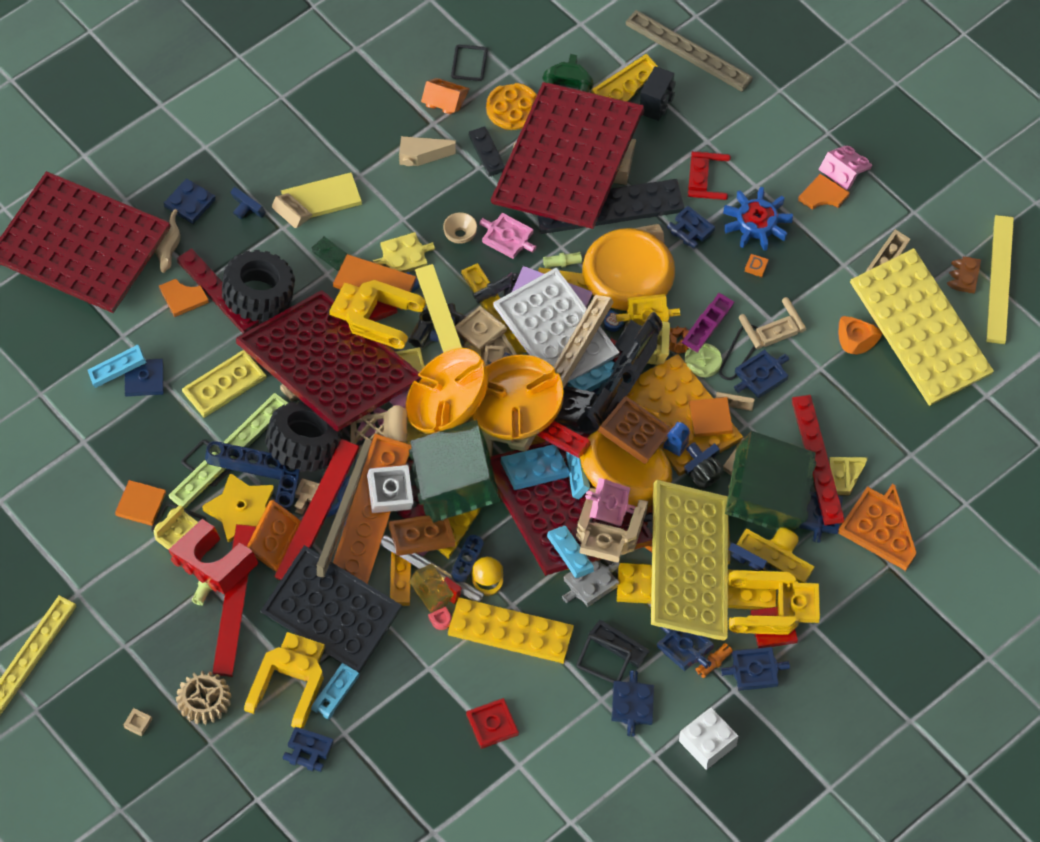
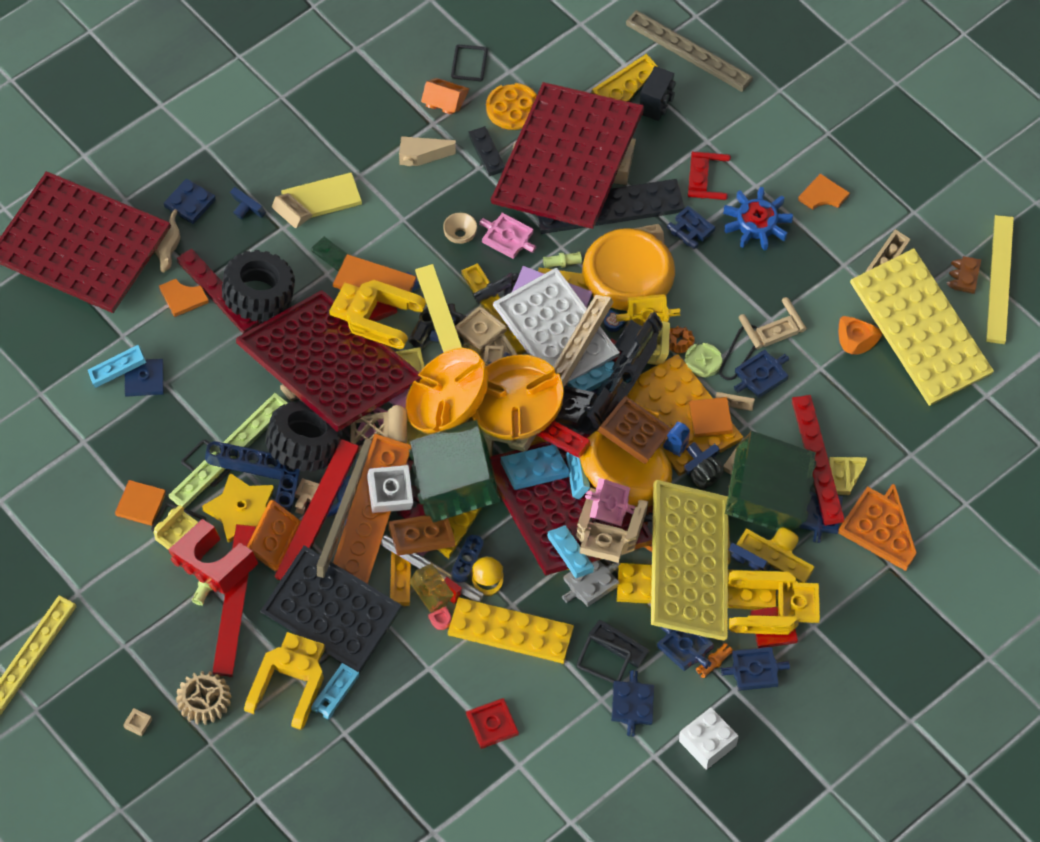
light yellow tile [182,350,267,418] -> none
dark blue plate [283,727,334,772] -> none
light yellow plate [373,232,435,273] -> none
dark green connector [542,54,594,93] -> none
magenta slope [682,293,734,353] -> none
orange tile [745,254,769,277] -> none
bright pink bracket [819,146,872,190] -> none

